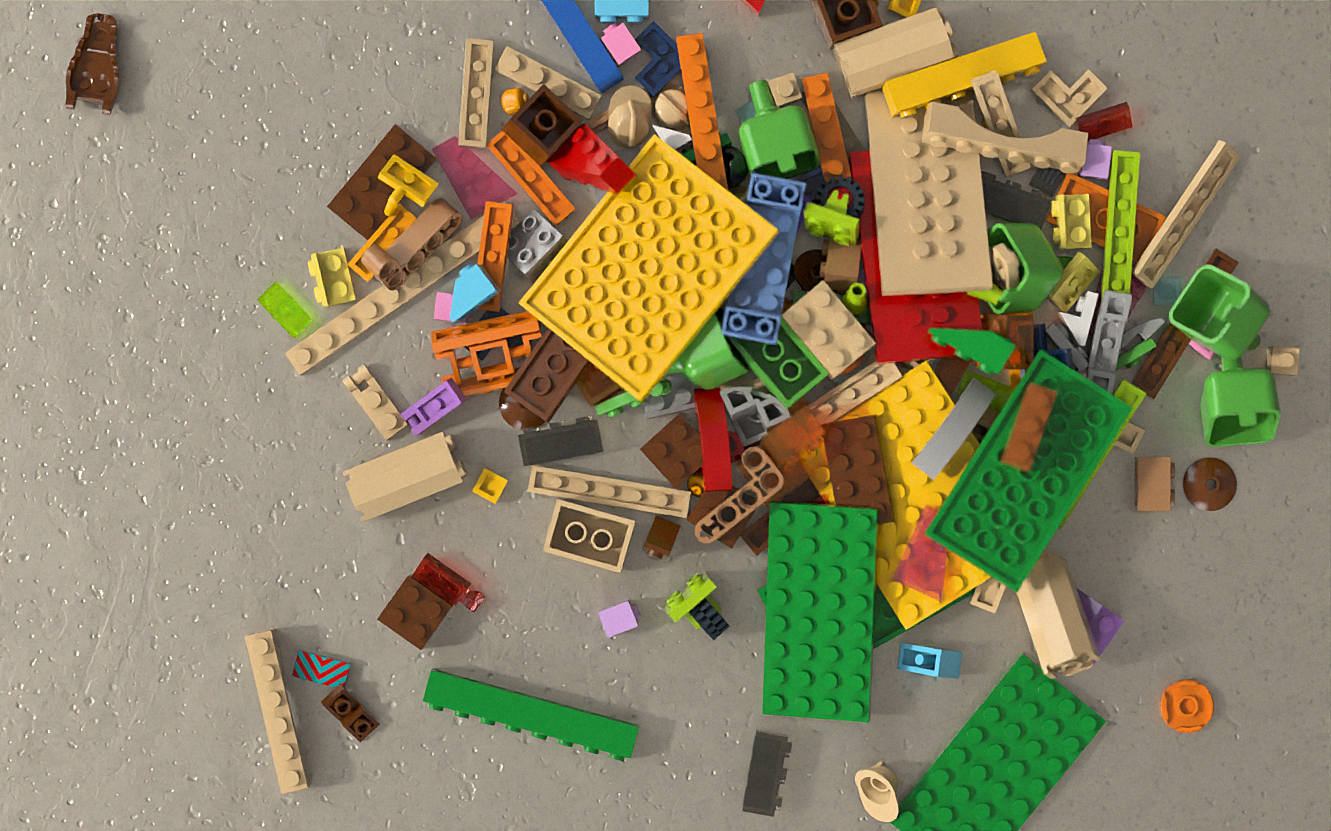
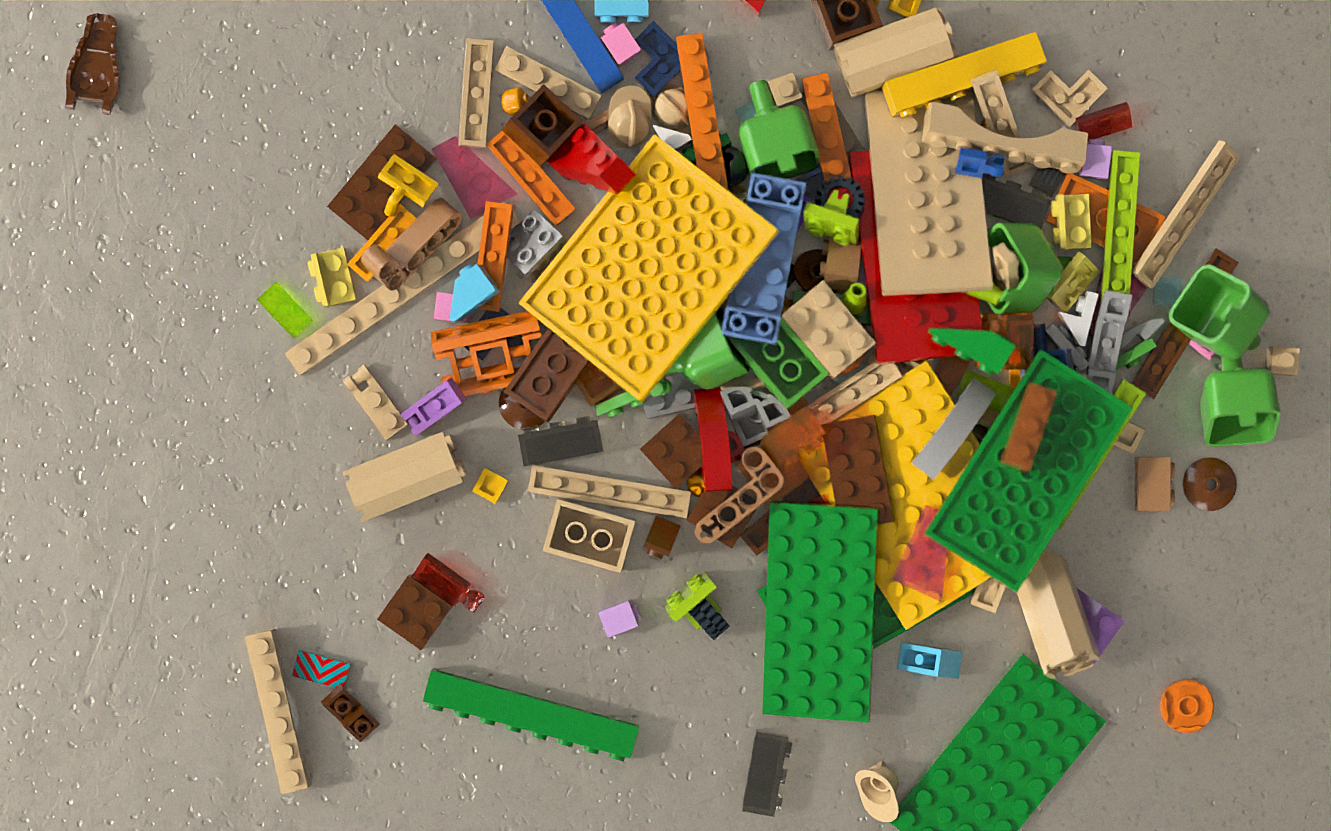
none -> blue plate [955,147,1005,178]

